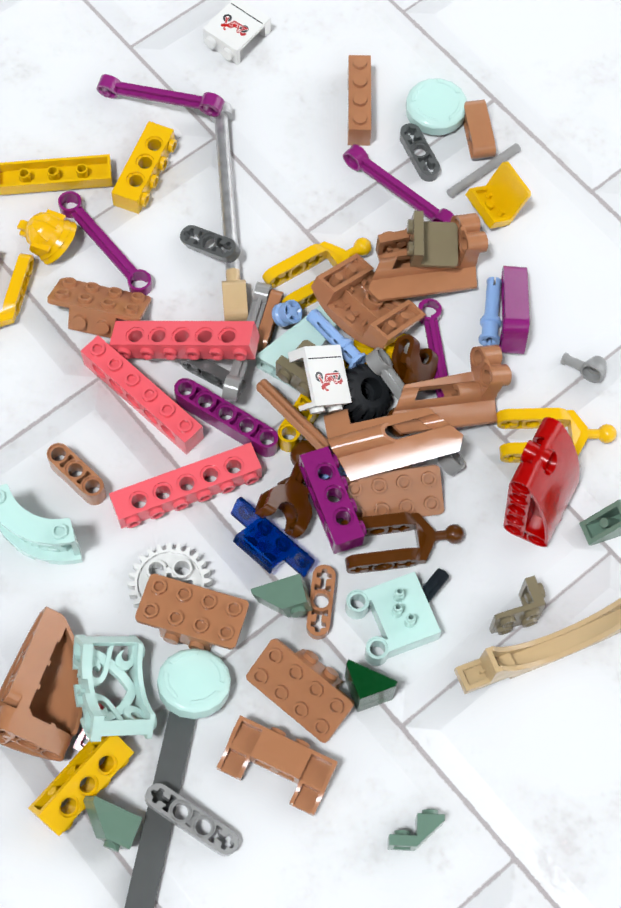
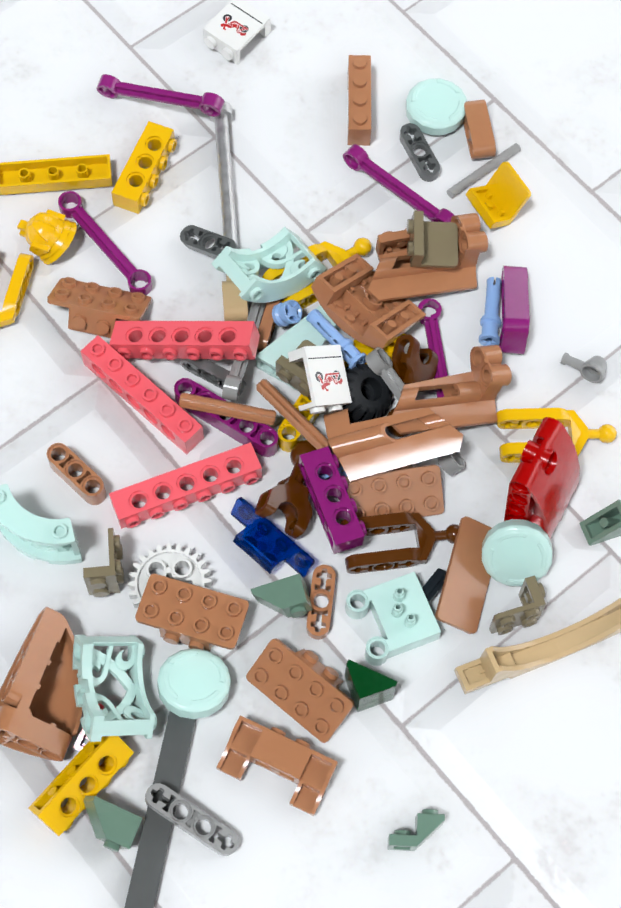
none -> dark tan bracket [83,528,124,597]
none -> nougat axle [179,393,276,425]
none -> light aqua fence [211,226,327,303]
none -> nougat piece [435,516,492,634]
none -> light aqua piece [482,519,552,587]

